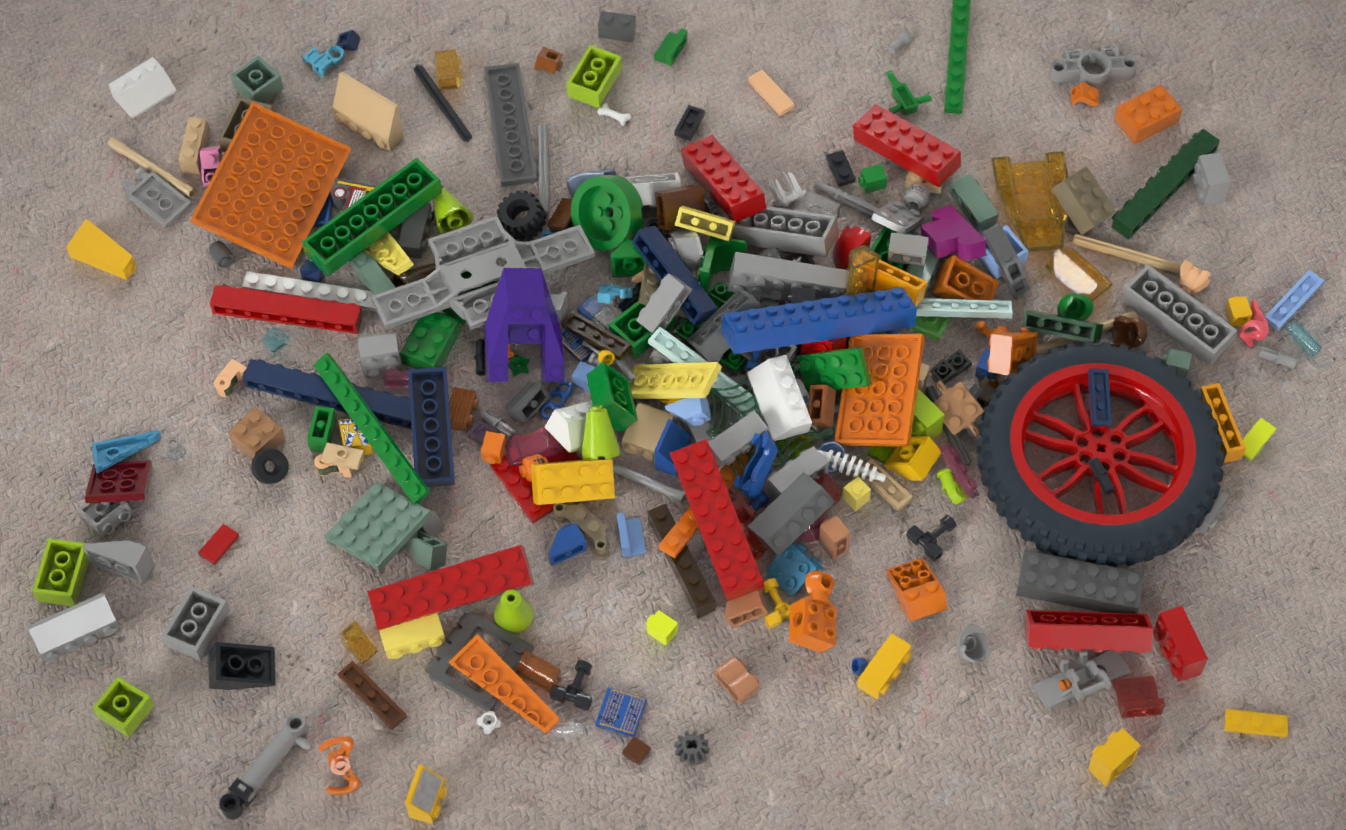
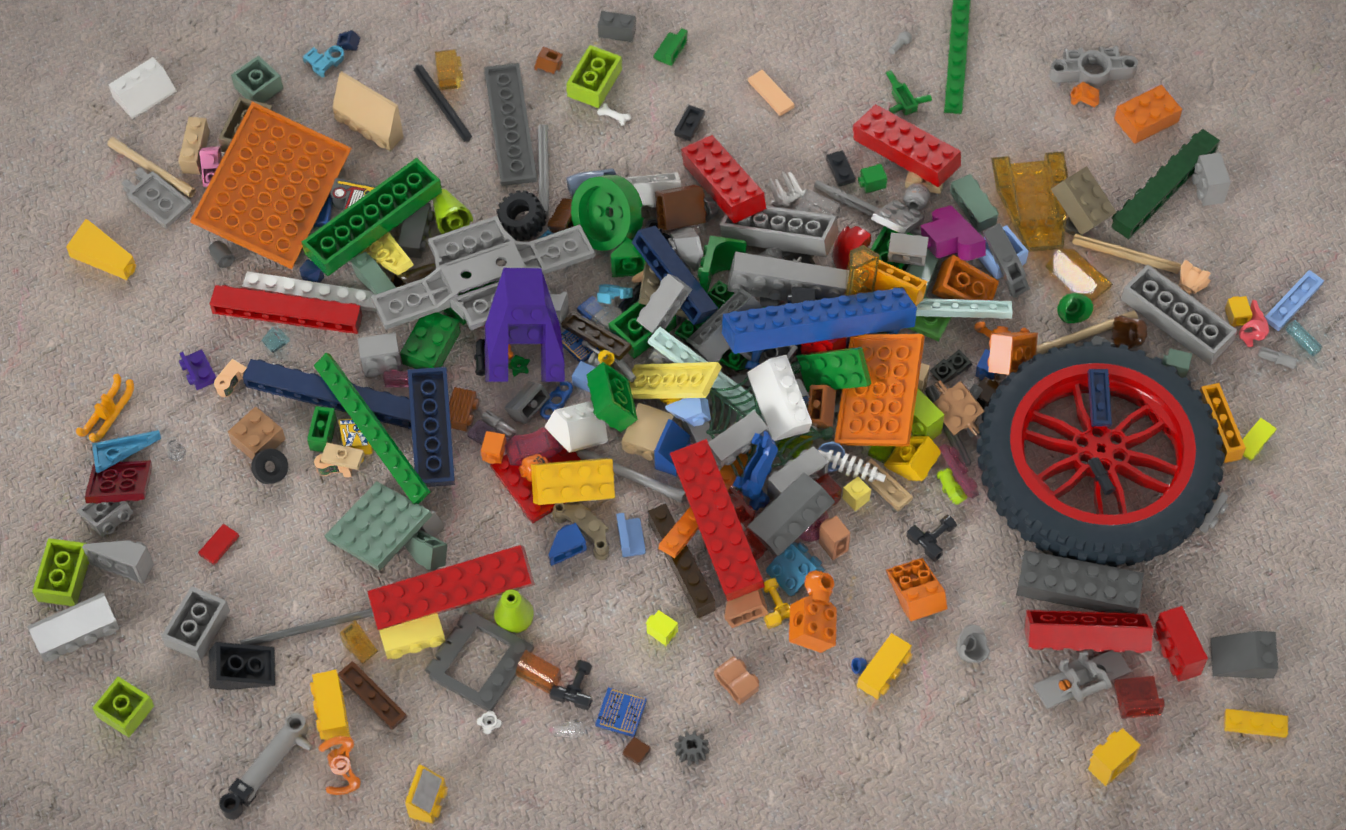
orange wing [449,634,561,734] -> none
lime cone [581,405,620,460] -> none
light yellow brick [675,206,736,241] -> none
dark green brick [1022,310,1104,343] -> none
none -> light orange piece [76,373,134,443]
none -> dark purple bracket [179,349,217,390]
none -> dark grey piece [240,608,374,645]
none -> yellow brick [310,669,350,741]
none -> dark grey slope [1210,631,1278,679]

